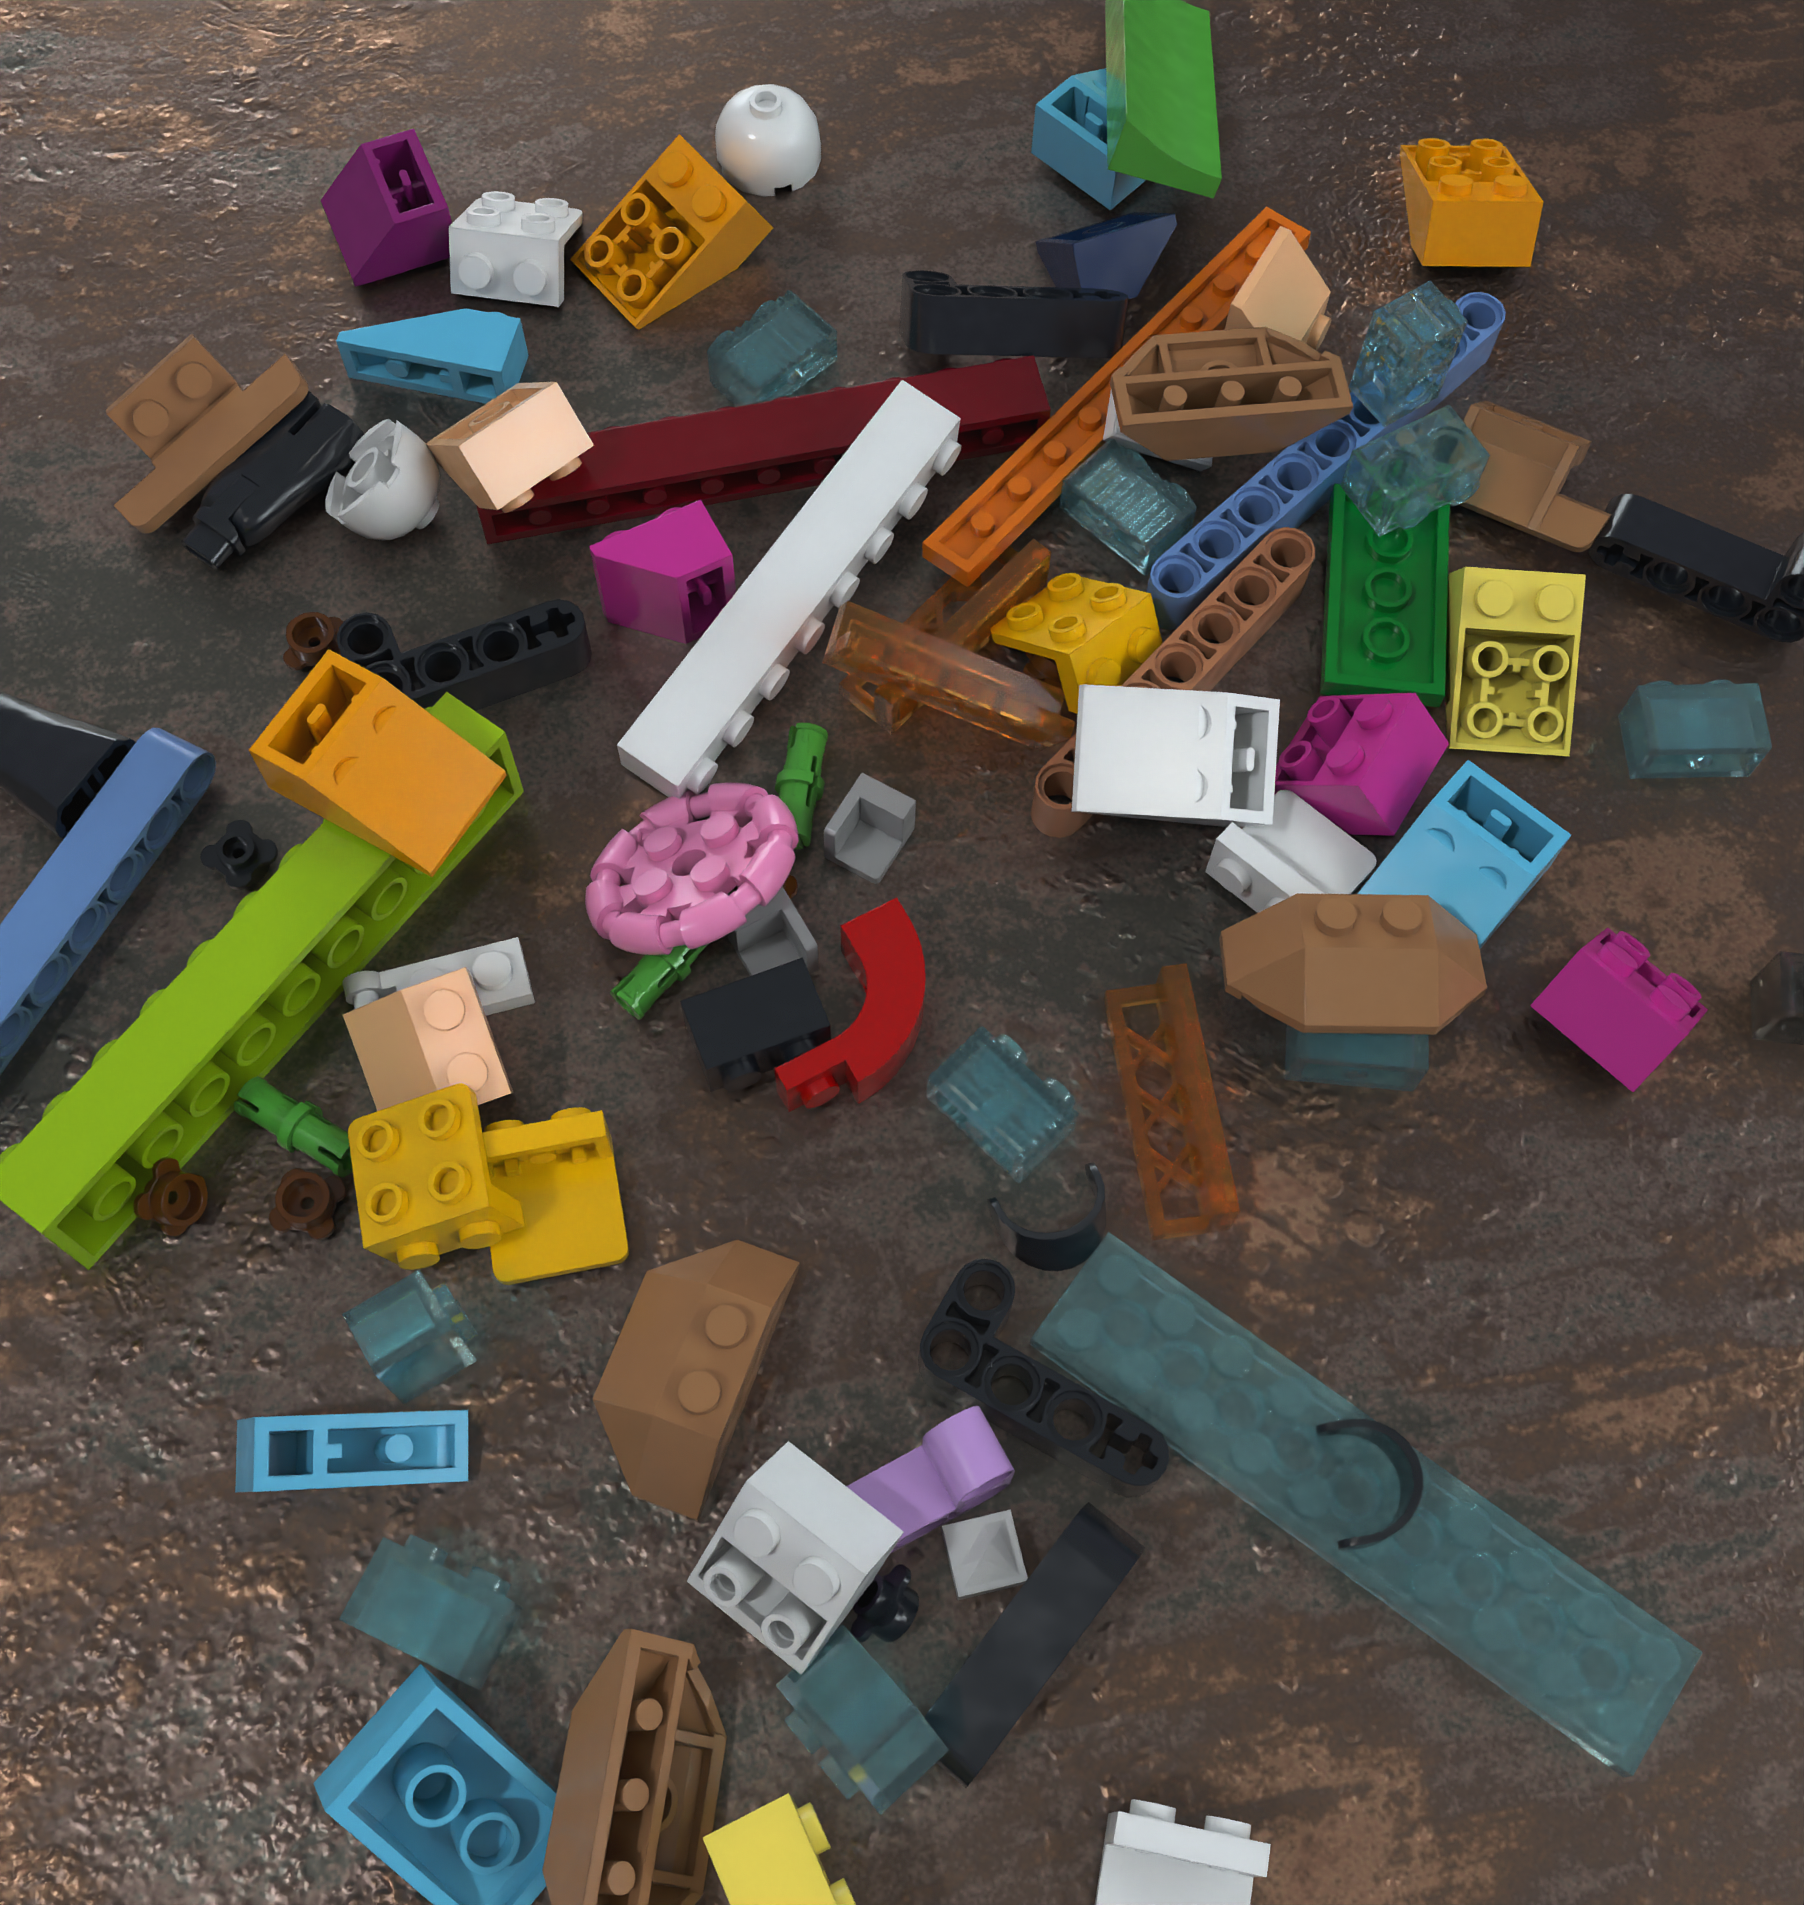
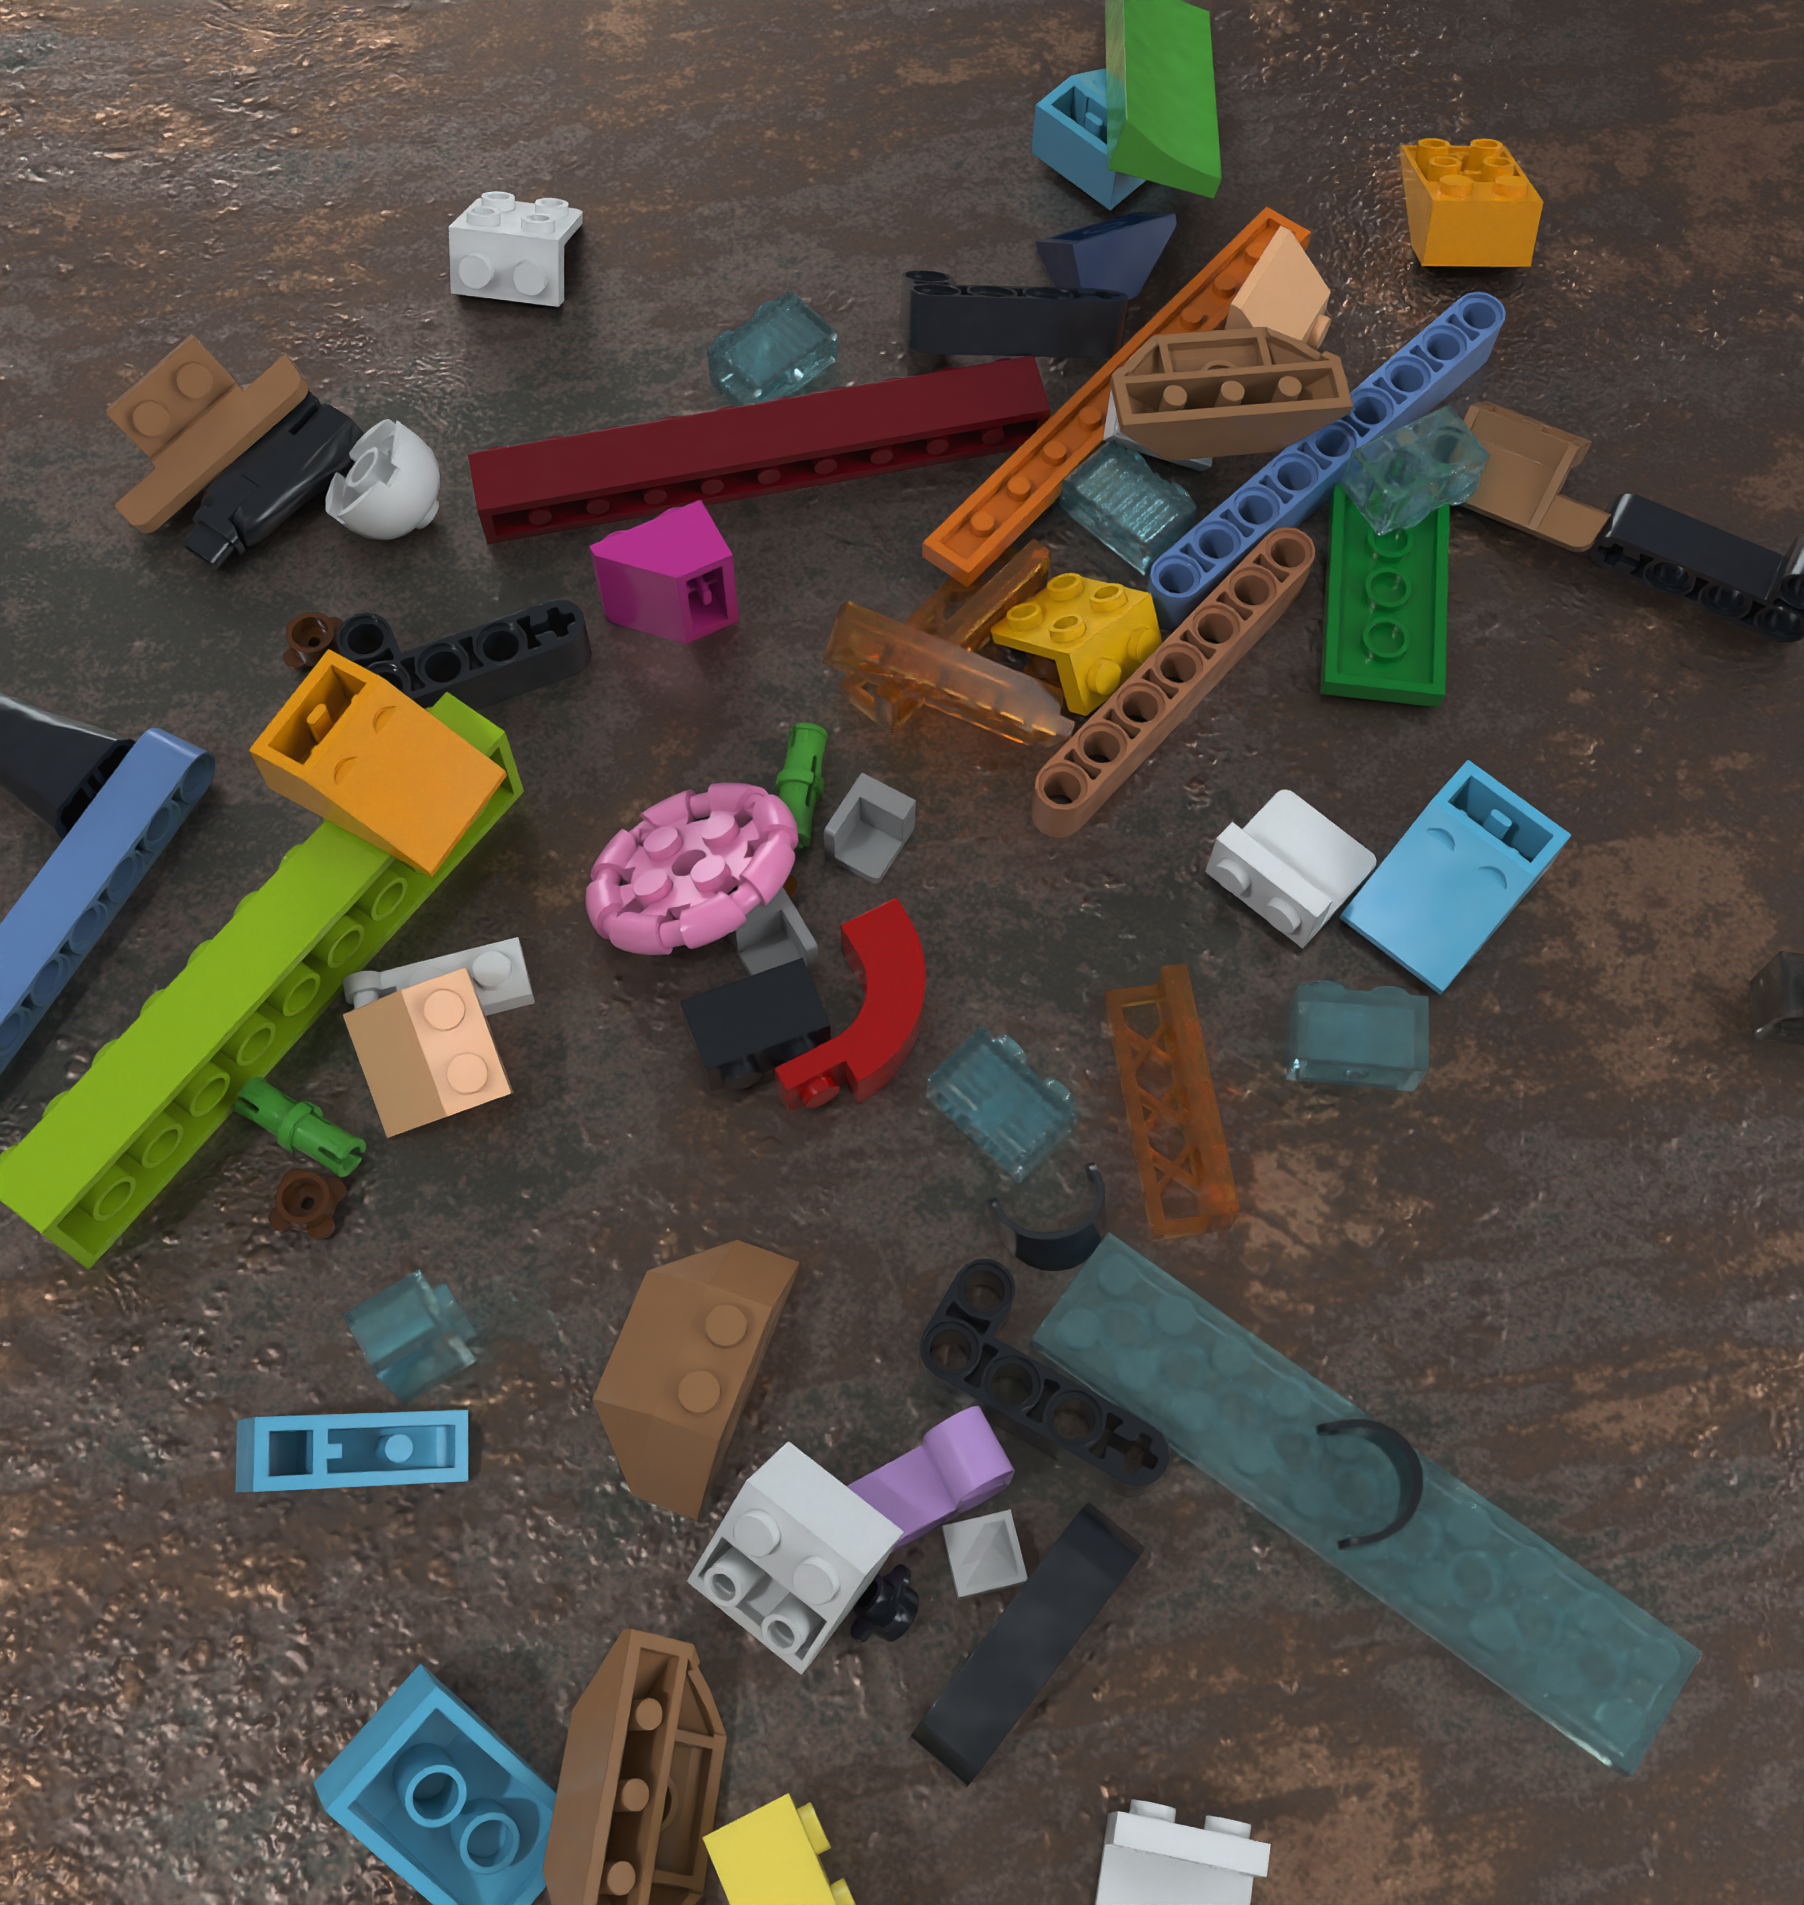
reddish brown plate [133,1157,208,1236] -> none
black plate [200,820,278,890] -> none
magenta slope [321,128,452,287] -> none
medium azure slope [336,308,529,404] -> none
clear light blue brick [339,1534,523,1690] -> none
yellow bracket [348,1083,525,1270] -> none
light nougat slope [426,382,594,513] -> none
yellow bracket [482,1107,629,1285] -> none
light orange slope [570,134,773,330] -> none
bright green pin [610,944,708,1020] -> none
white brick [617,380,962,799] -> none
white cylinder [715,84,821,197] -> none
clear light blue brick [776,1624,949,1815] -> none
white slope [1072,684,1280,827] -> none
medium nougat wedge [1219,893,1487,1035] -> none
dark pink slope [1274,693,1449,836] -> none
clear light blue brick [1349,281,1468,427] -> none
light yellow slope [1445,567,1586,757] -> none
dark pink slope [1530,927,1708,1092] -> none
clear light blue brick [1618,679,1772,779] -> none

